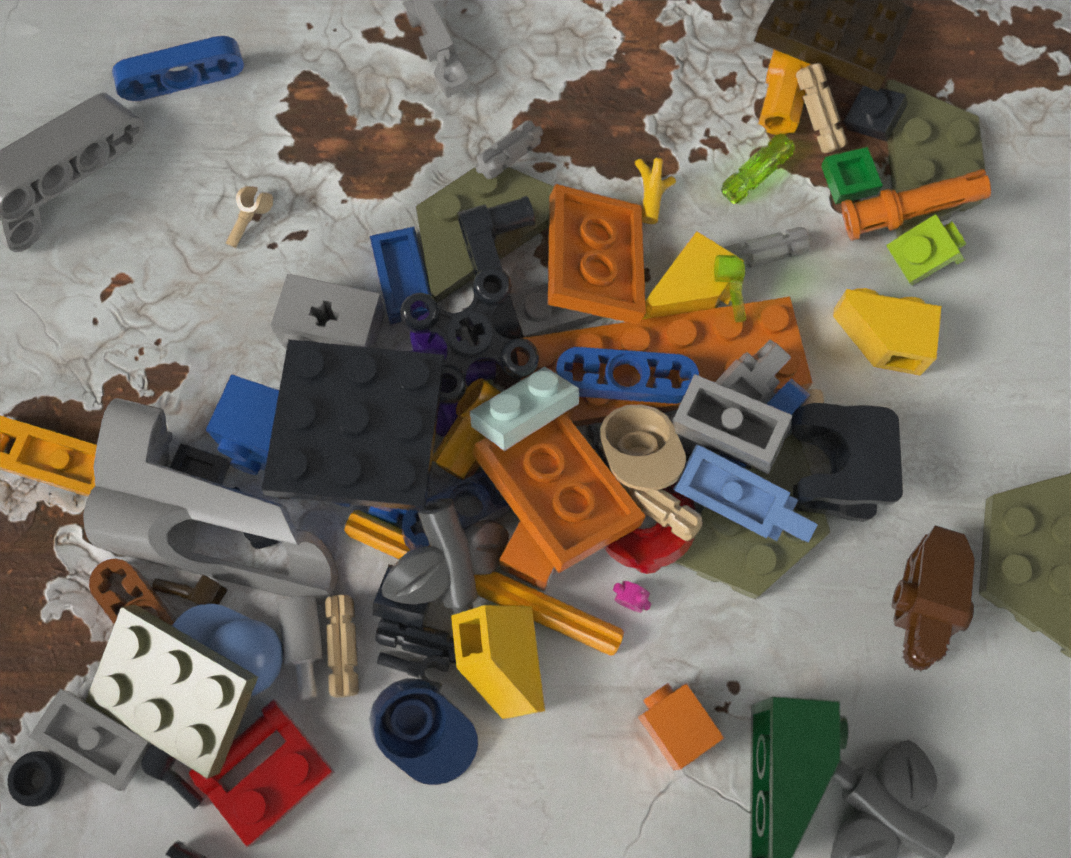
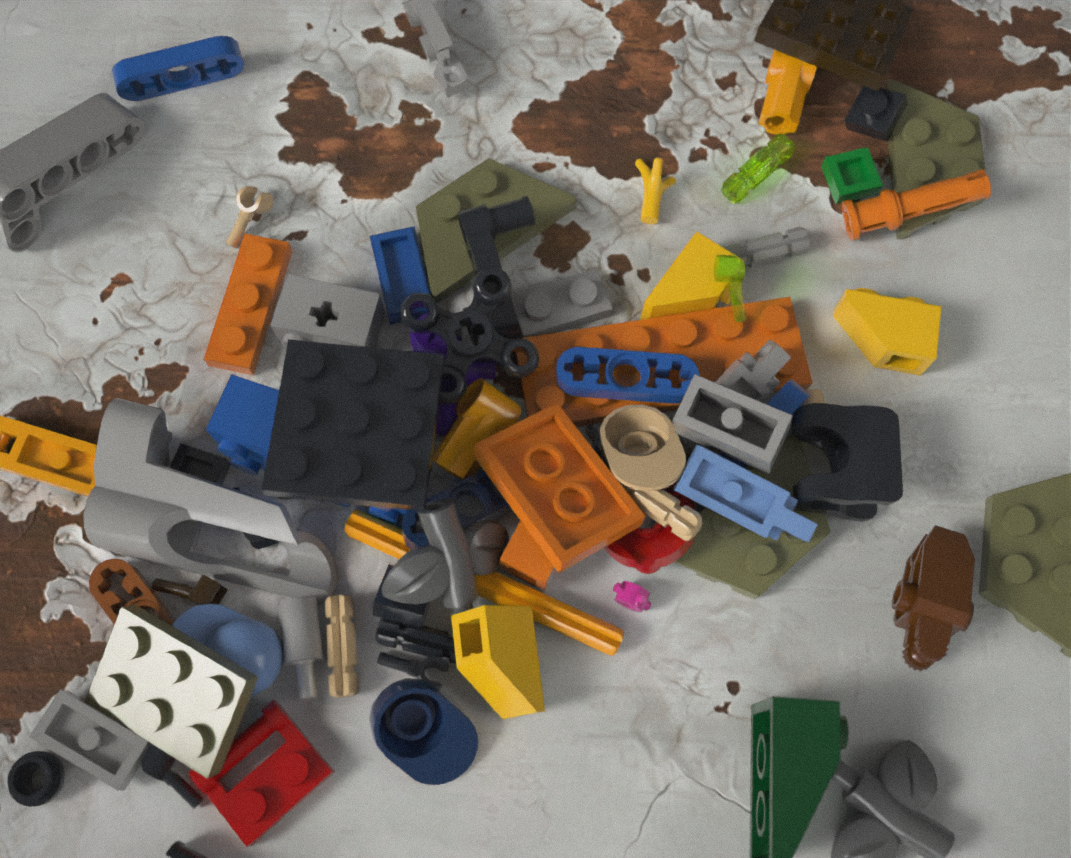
light aqua plate [470,367,579,451] -> none
light grey axle [475,120,543,179] -> none
orange plate [548,184,646,325] -> none
orange brick [638,683,724,770] -> none
tan axle [796,63,847,153] -> none
lime bracket [886,214,967,286] -> none
none -> orange plate [203,233,293,376]

